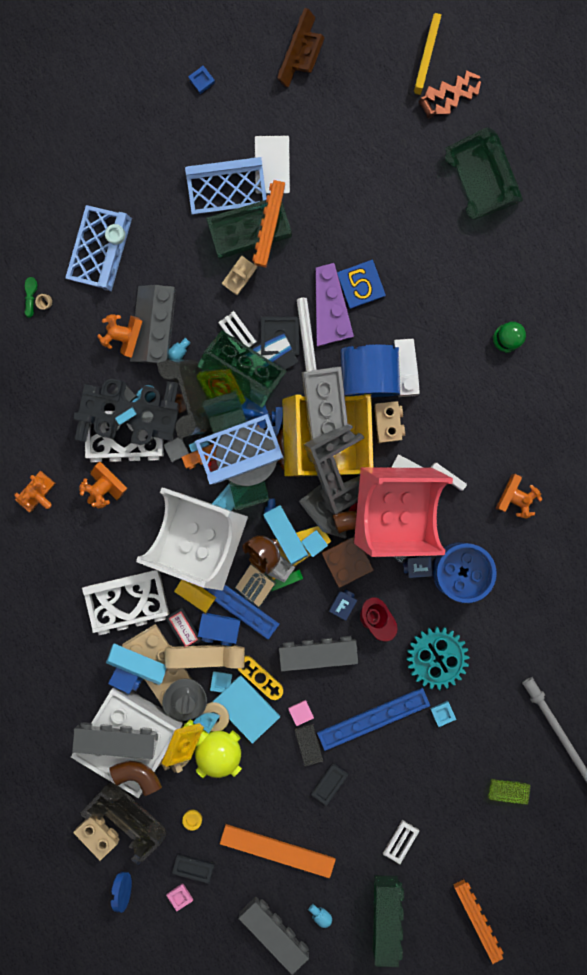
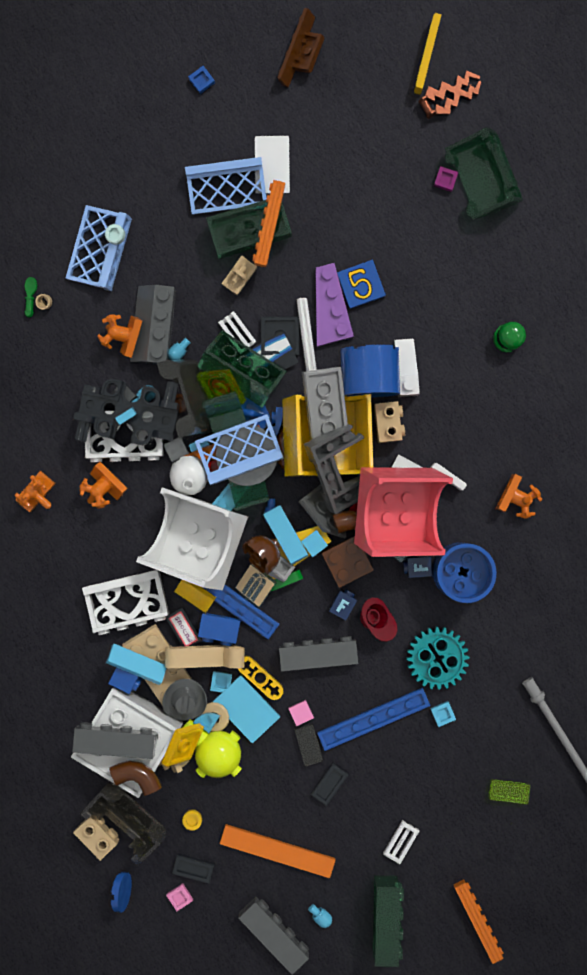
none -> white cylinder [170,456,208,495]
none -> magenta tile [434,166,458,192]

